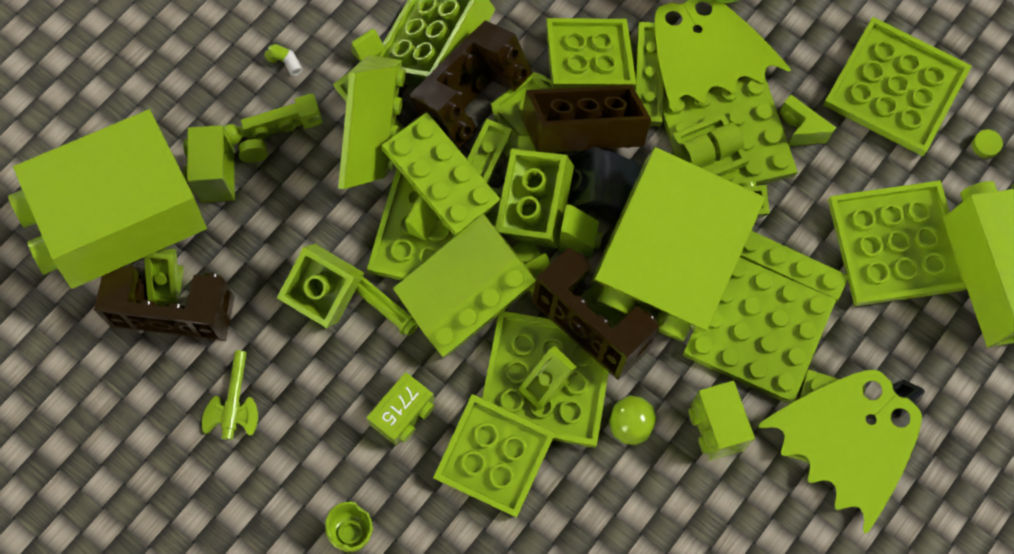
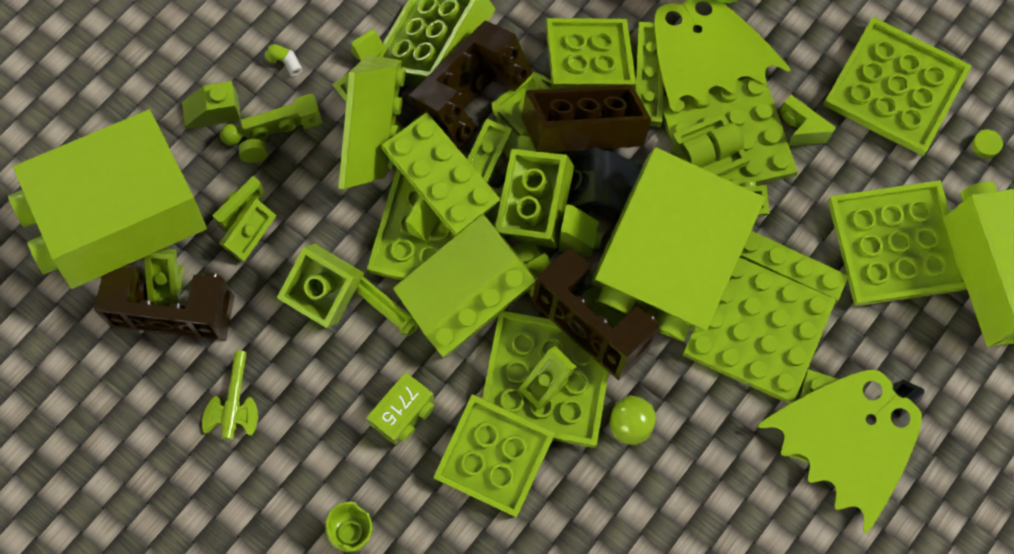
lime piece [183,125,235,203] -> none
lime brick [688,380,755,461] -> none
none -> lime slope [182,81,241,129]
none -> lime plate [212,176,265,232]
none -> lime plate [219,198,277,262]

